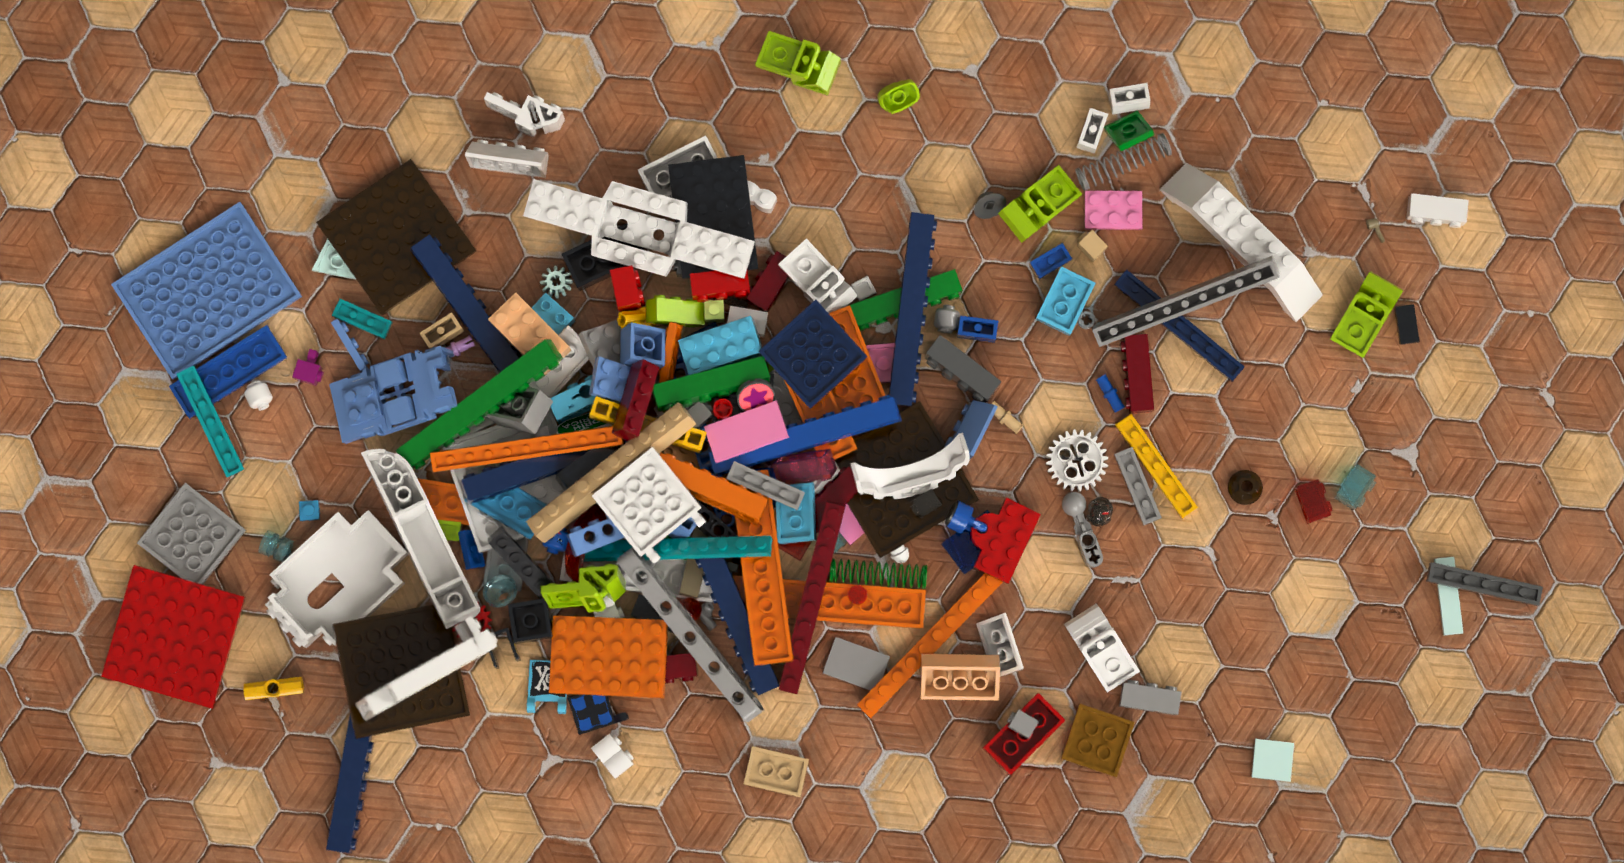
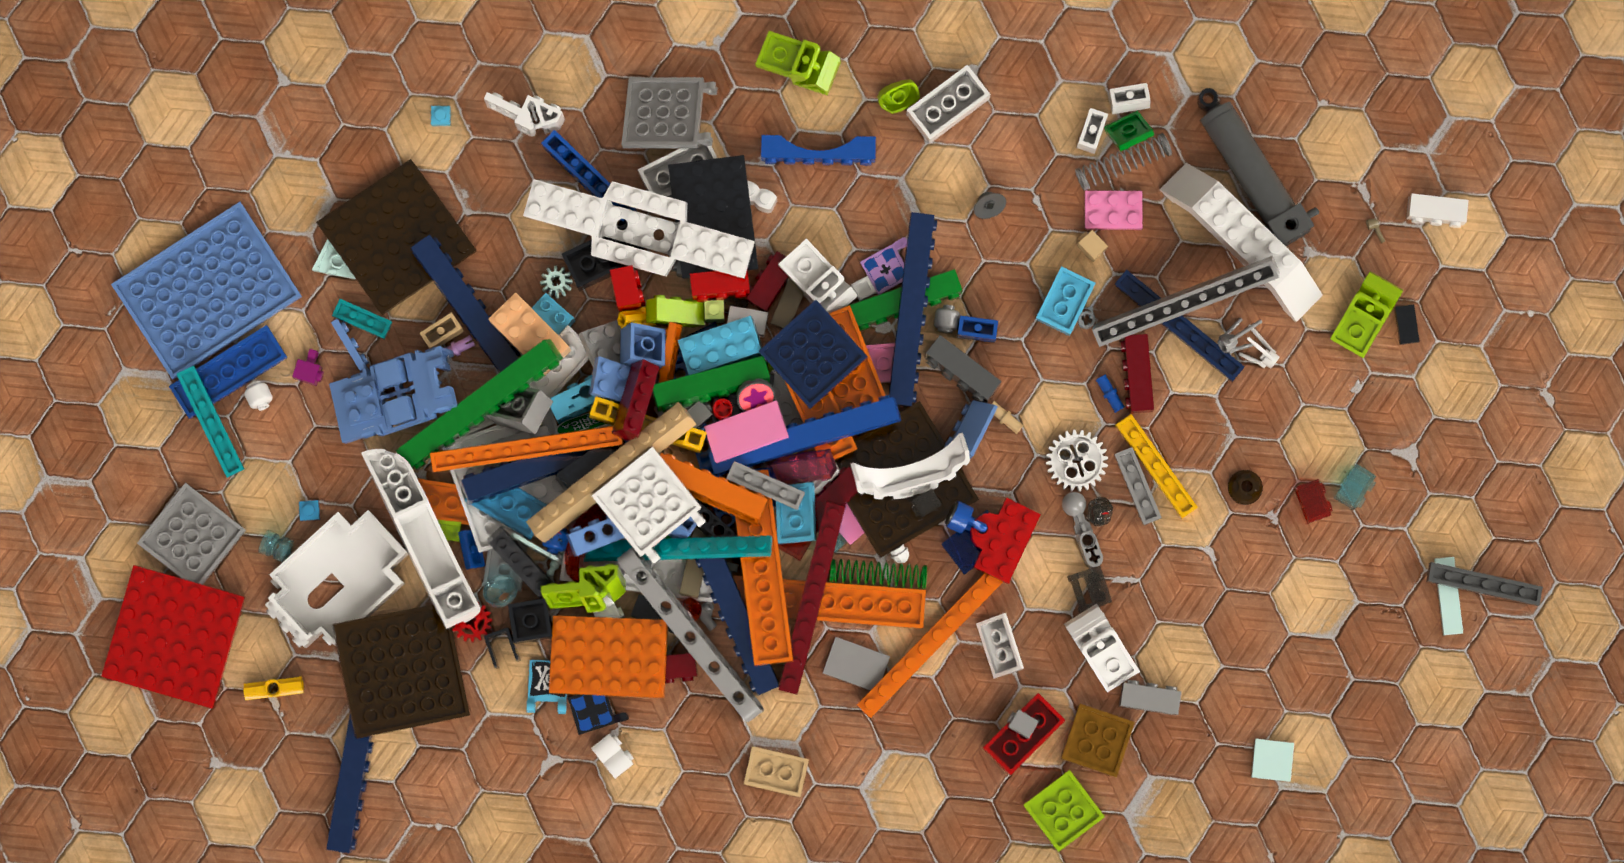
white panel [356,616,497,721] -> none
white slope [465,140,549,178] -> none
clear red plate [848,585,867,605] -> none
light nougat brick [920,654,1000,700] -> none
lime piece [998,165,1082,243] -> none
blue plate [1030,243,1072,279] -> none
none -> medium azure plate [431,106,451,126]
none -> light aqua piece [510,533,564,577]
none -> blue brick [541,130,637,225]
none -> light grey plate [622,77,718,148]
none -> blue arch [761,135,876,166]
none -> dark tan tile [770,278,804,329]
none -> lavender flag [860,237,907,295]
none -> white brick [906,65,991,144]
none -> lime plate [1023,770,1105,852]
none -> clear smoke plate [1067,566,1112,613]
none -> dark grey piece [1197,88,1319,246]
none -> light grey plant [1218,318,1262,354]
none -> white plant [1239,324,1279,369]

